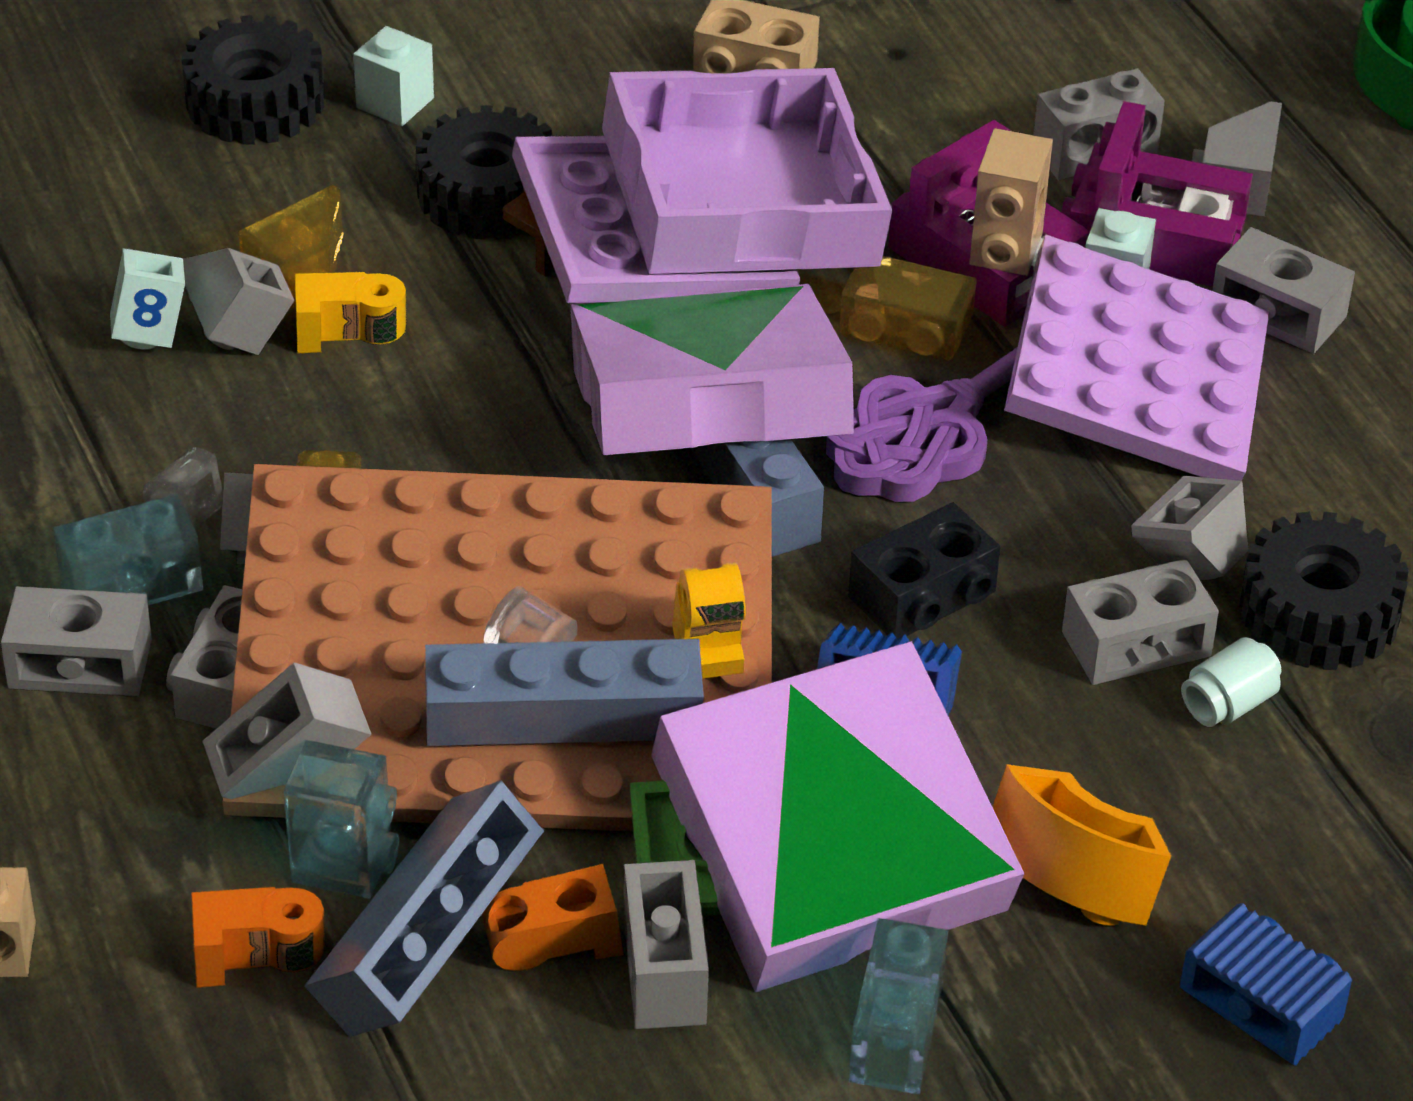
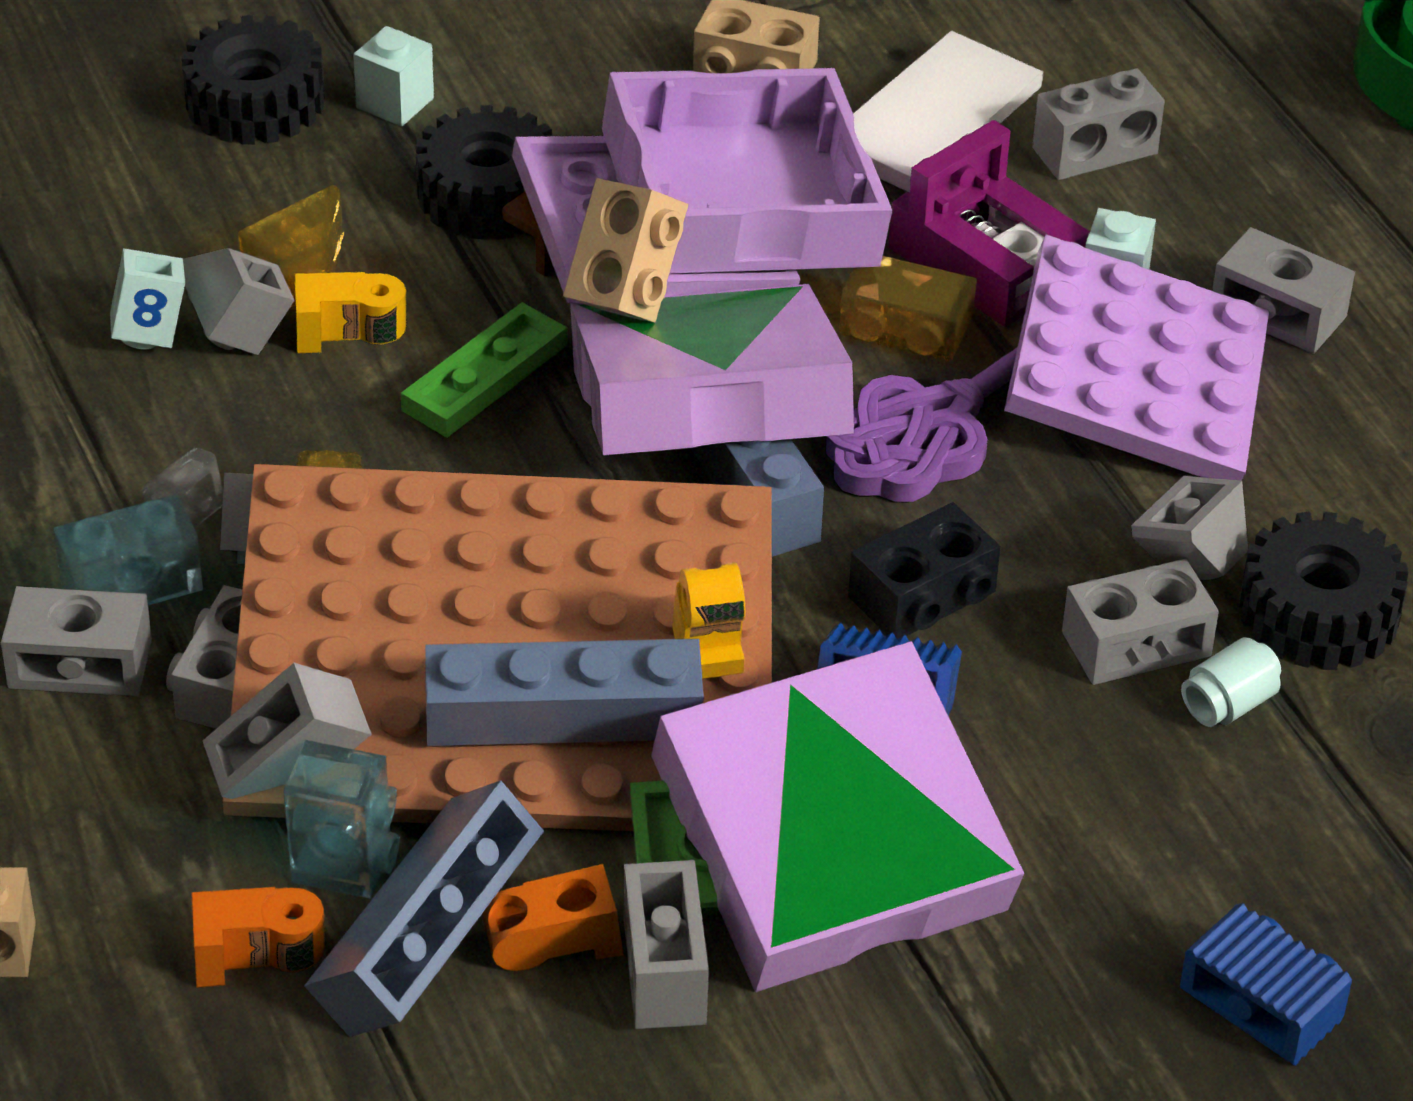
clear brick [484,586,578,643] -> none
clear light blue brick [849,918,949,1095] -> none
tan brick [970,128,1053,276] -> none
light orange brick [992,764,1171,926] -> none
magenta brick [1061,101,1253,286] -> none
light grey slope [1192,102,1282,217] -> none
none -> bright green plate [401,302,568,438]
none -> tan brick [563,178,689,322]
none -> white tile [853,31,1043,192]

